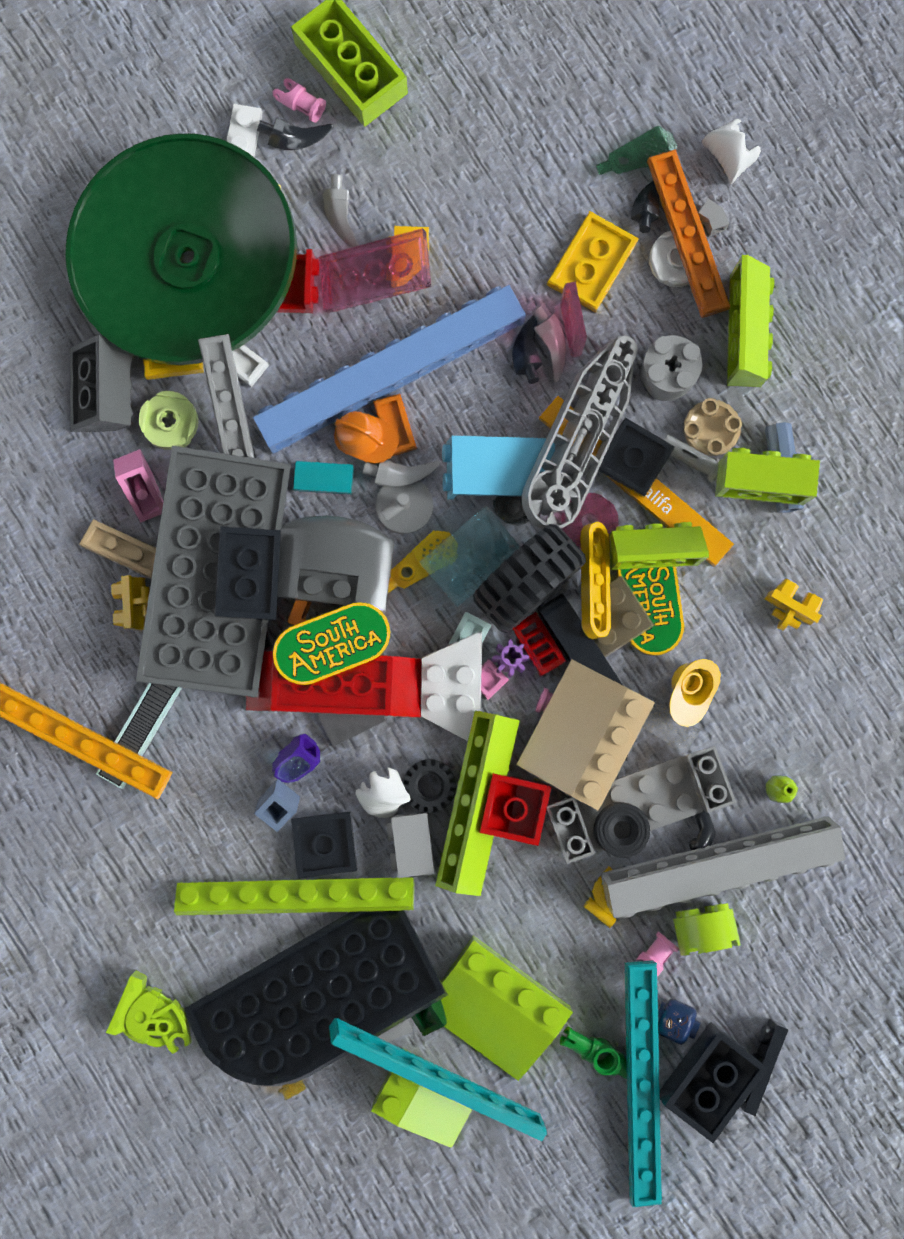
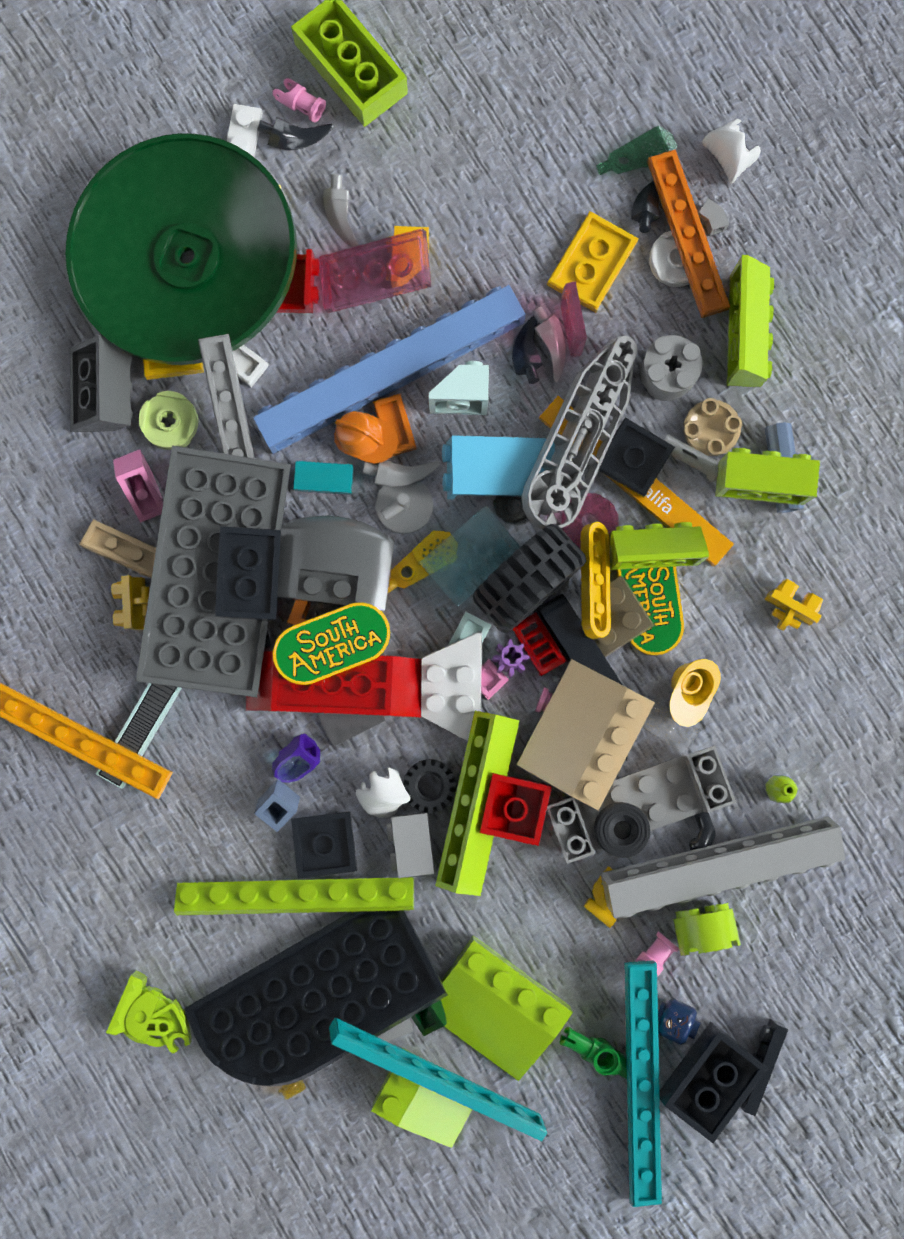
none -> light aqua slope [429,361,489,415]

